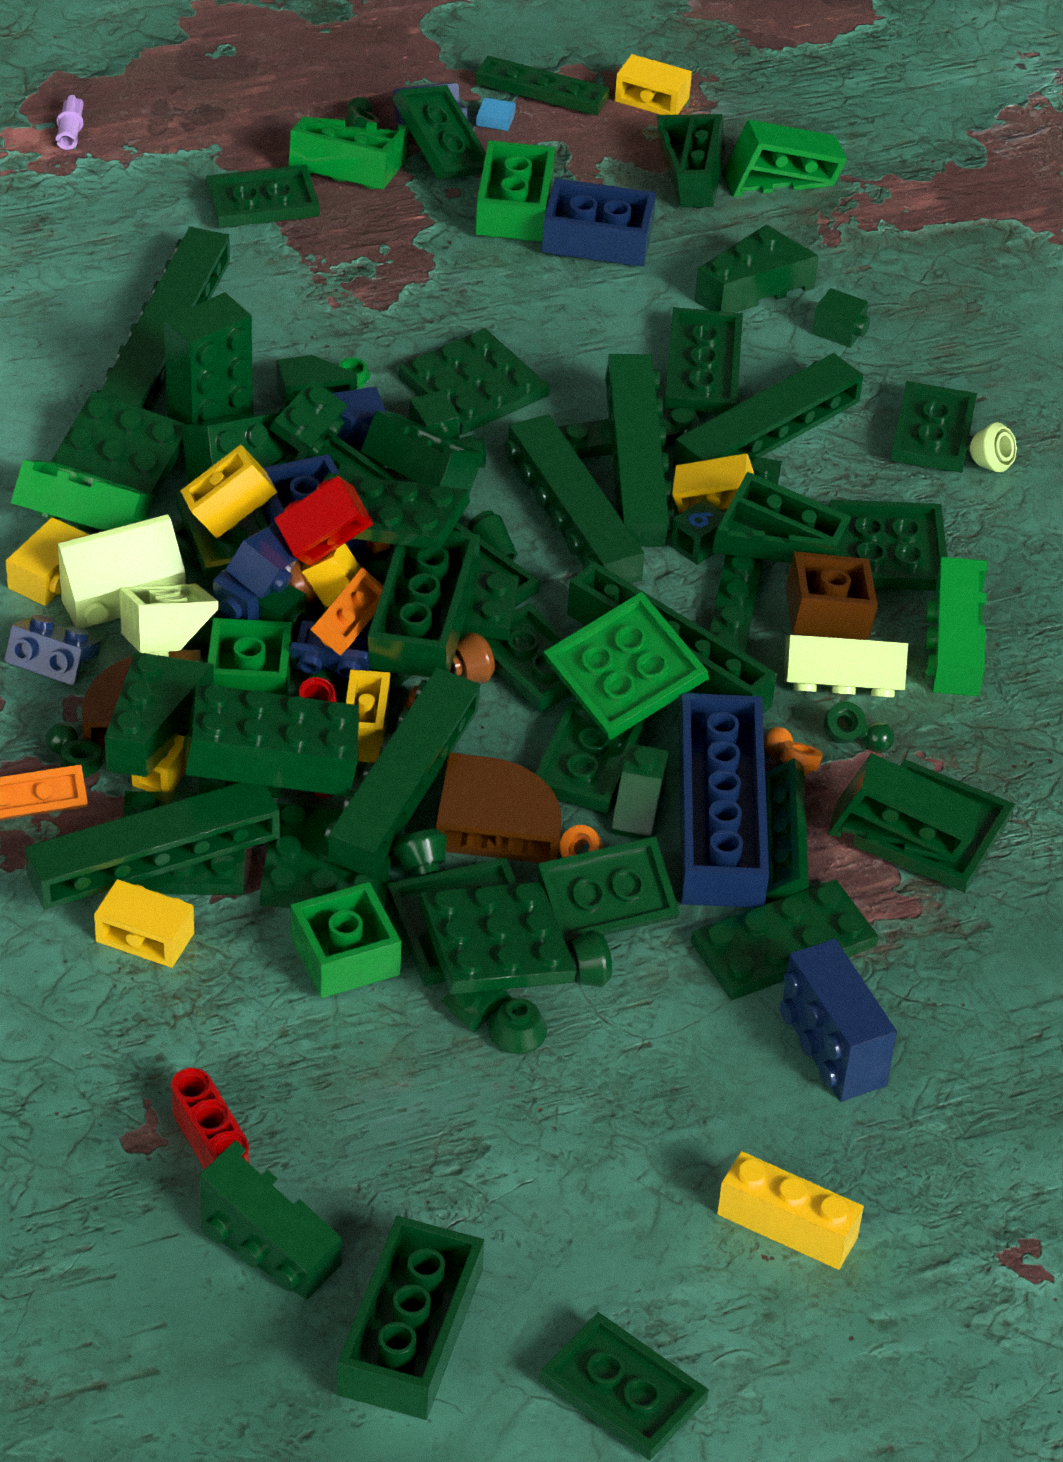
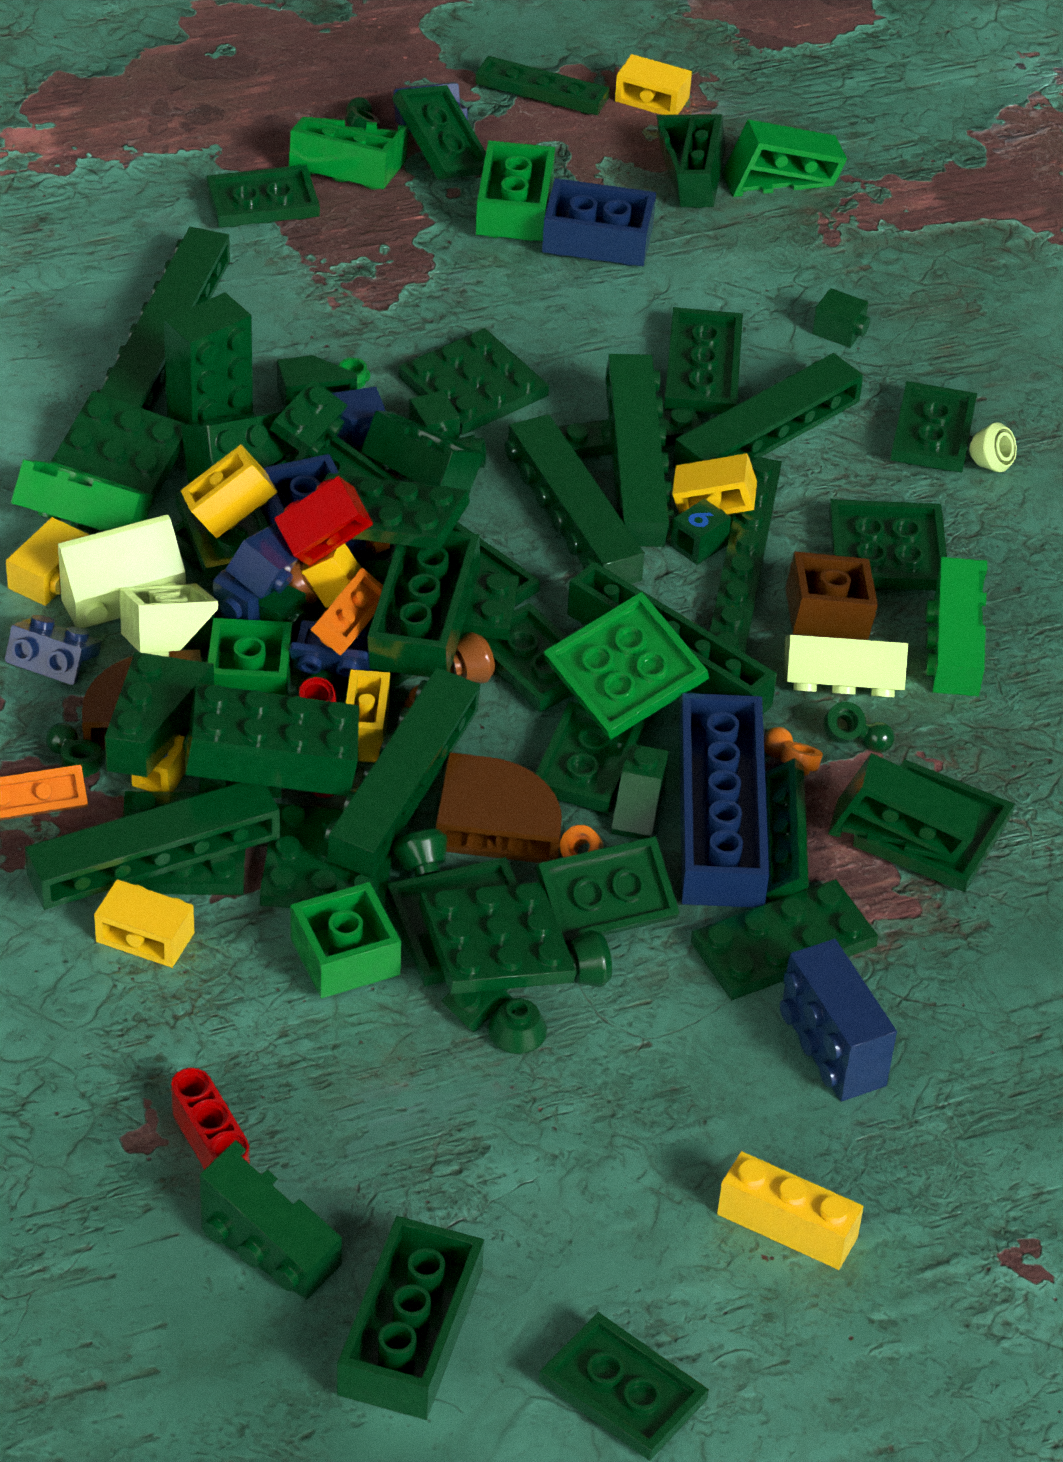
lavender axle [56,95,84,150] -> none
dark green cone [468,510,518,561] -> none
dark azure tile [476,97,516,131] -> none
dark green wedge [694,224,819,312] -> none
dark green wedge [712,471,852,563] -> none

